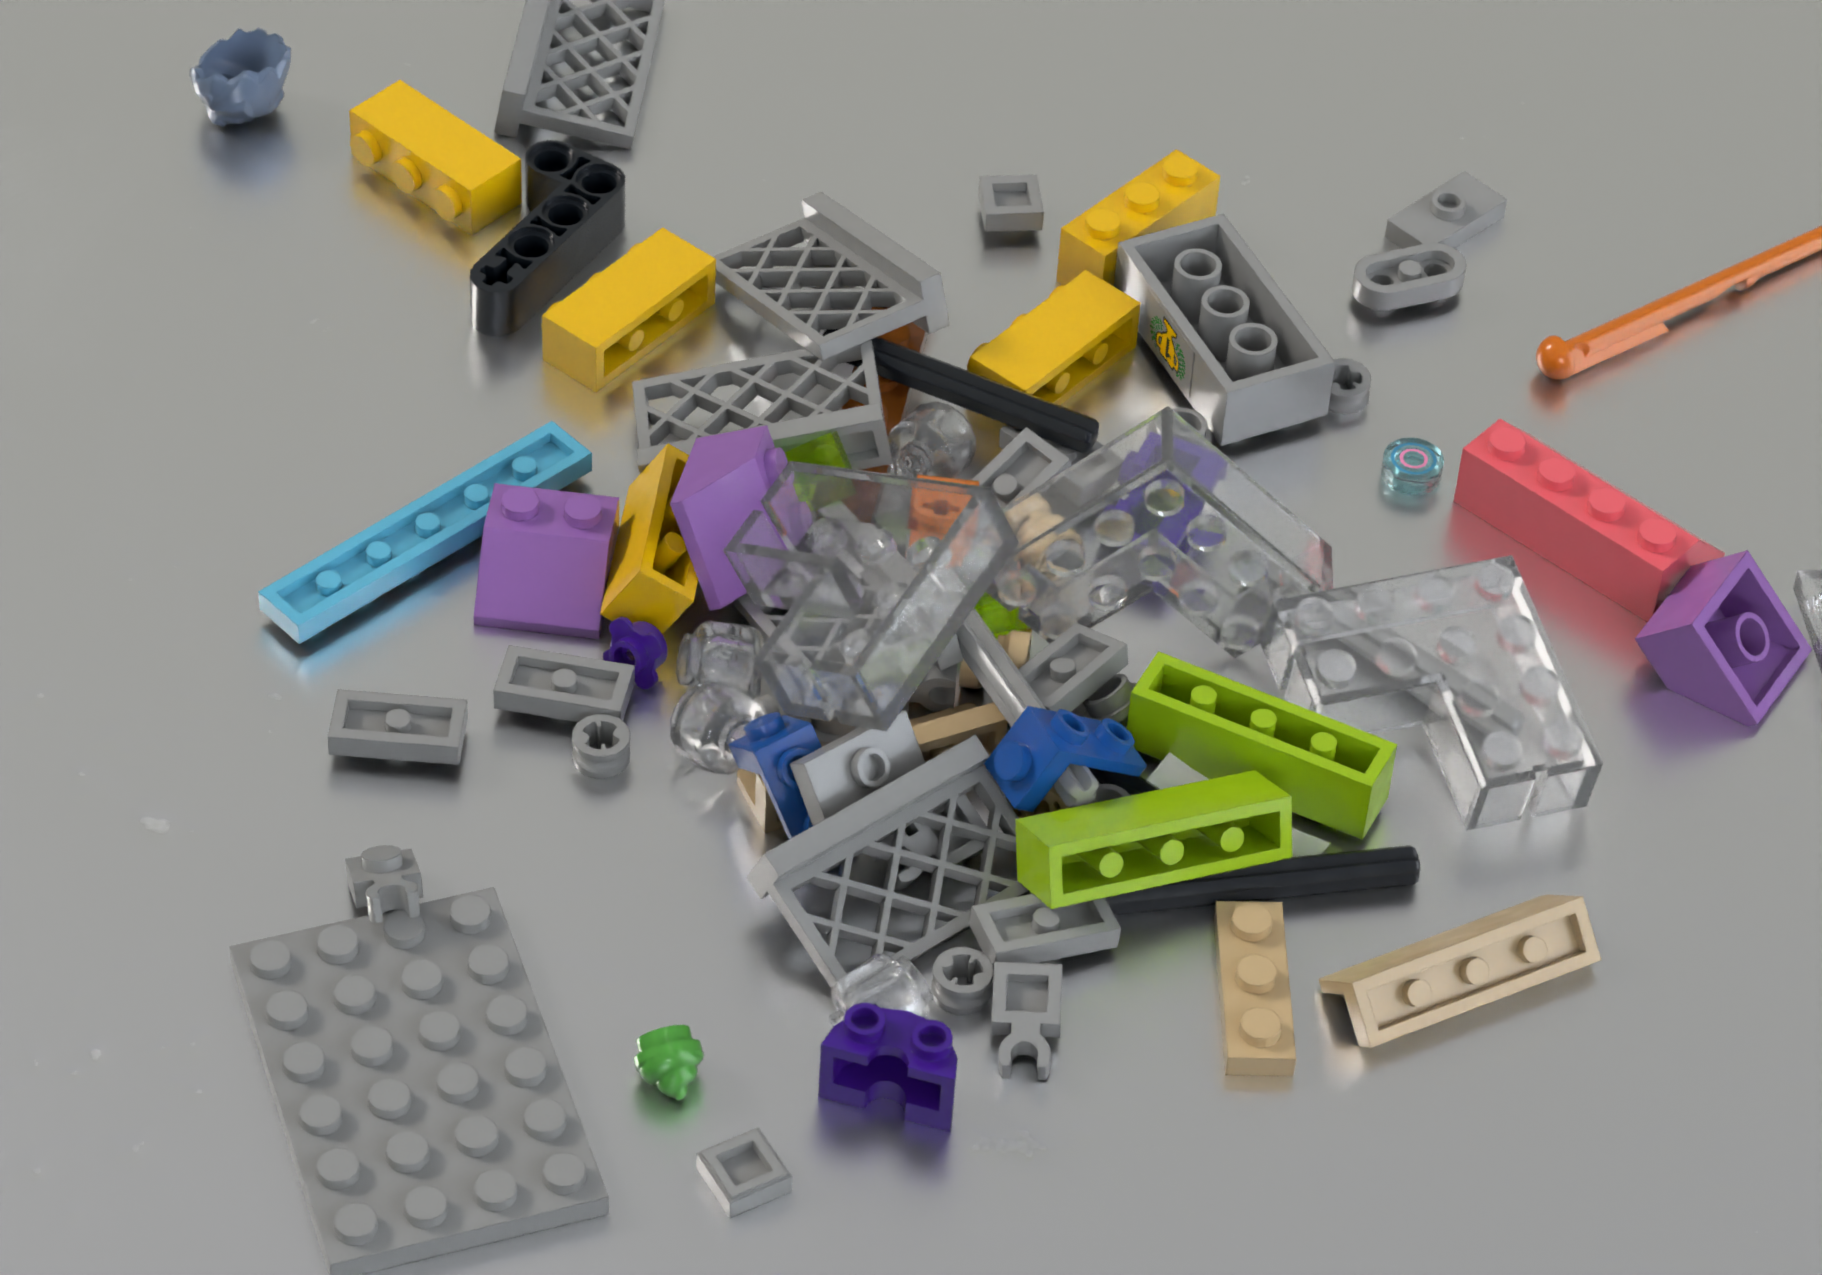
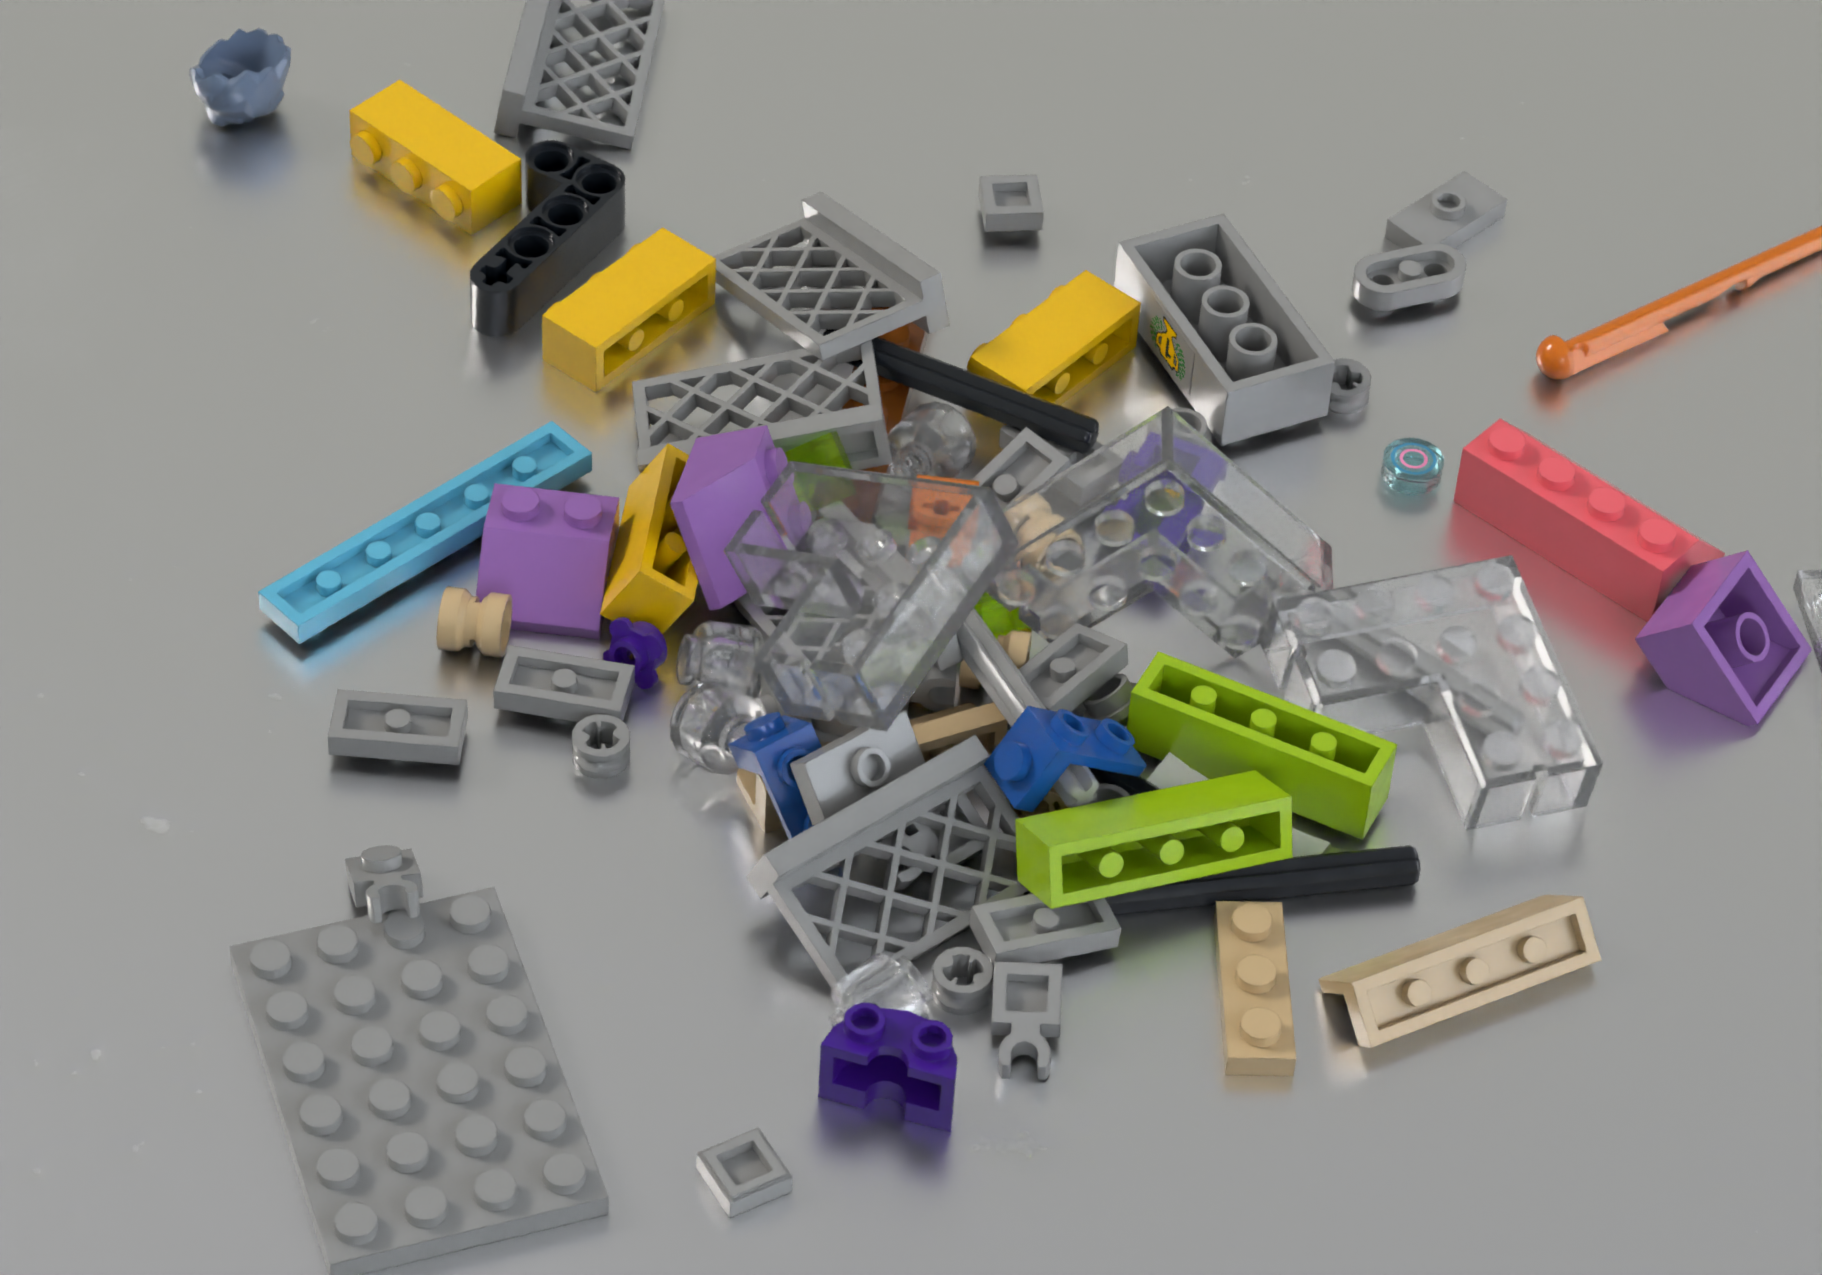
bright green plate [633,1025,704,1100] -> none
yellow brick [1056,149,1221,286] -> none
none -> tan wheel [436,586,513,658]

